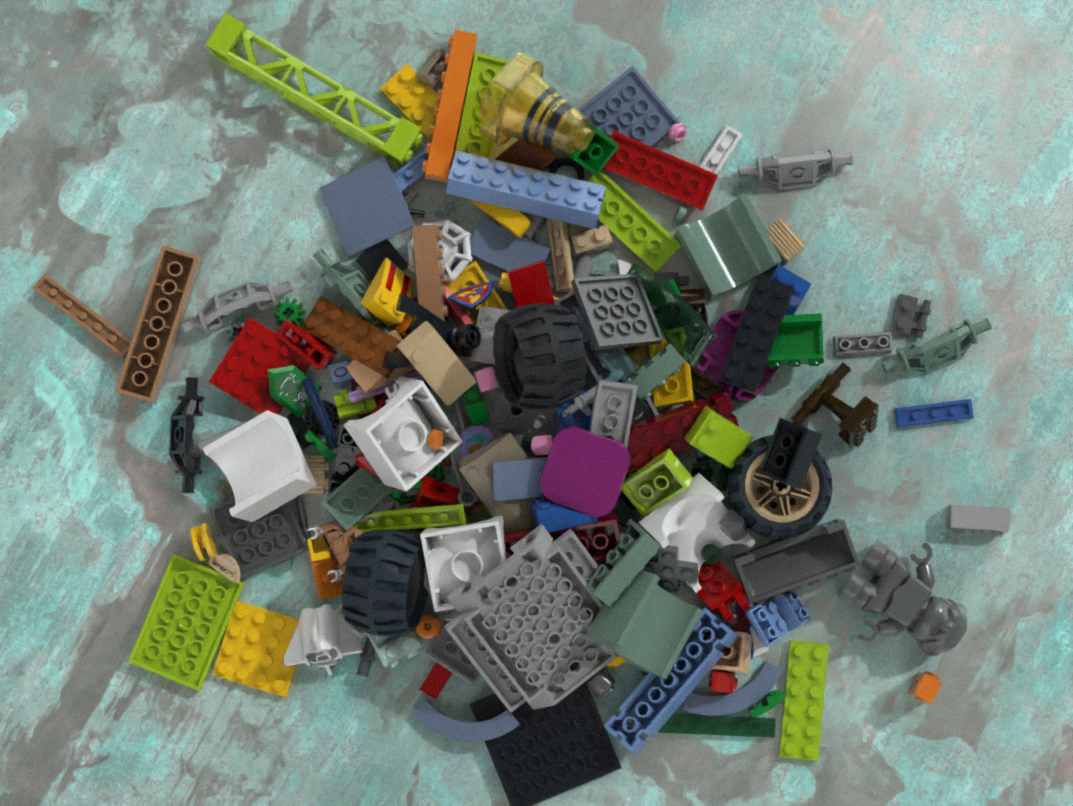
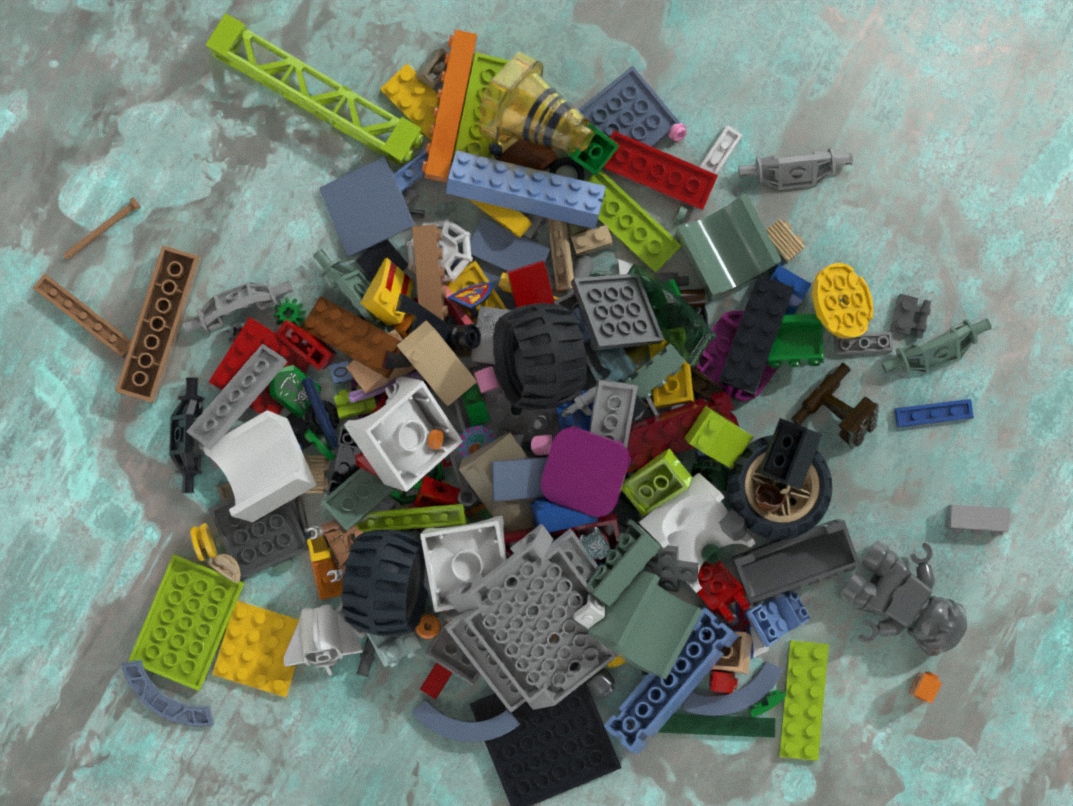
none -> medium nougat bar [63,197,141,260]
none -> sand blue tile [121,659,214,726]
none -> light grey plate [186,344,287,451]
none -> dark blue plate [489,139,502,158]
none -> white bracket [574,594,605,629]
none -> clear light blue window [580,526,610,560]
none -> reddish brown hair [754,484,785,512]
none -> yellow plate [811,263,873,339]

